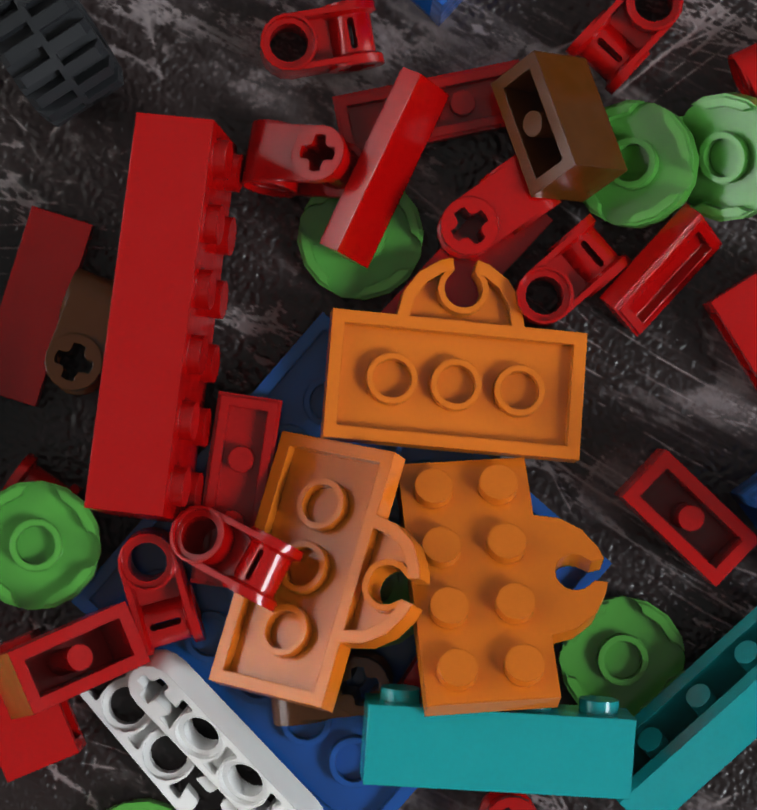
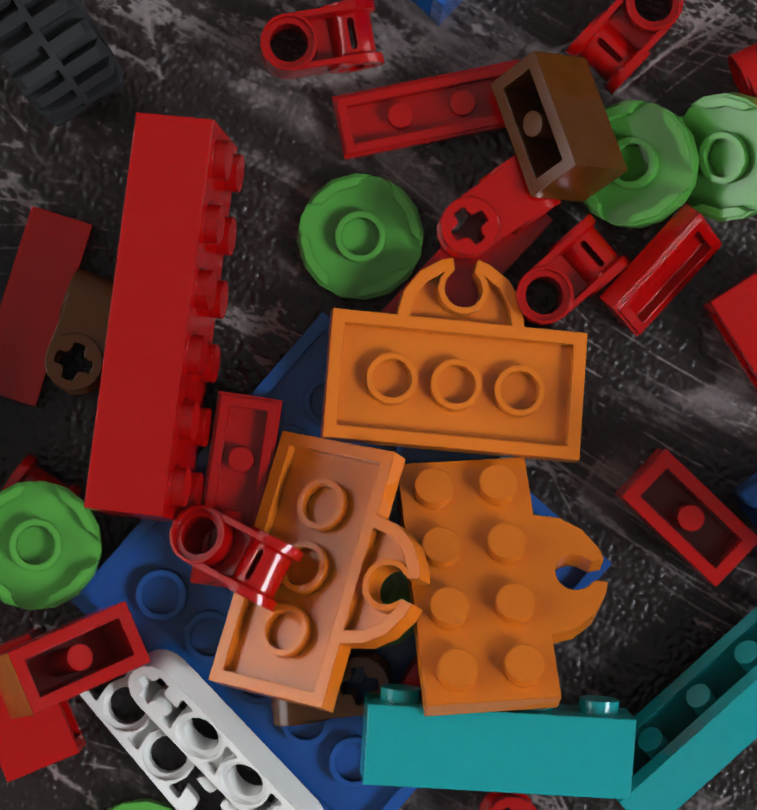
red piece [117,527,206,656] -> none
red piece [241,119,362,199] -> none
red tile [320,67,450,269] -> none
bright green tile [558,595,685,717] -> none

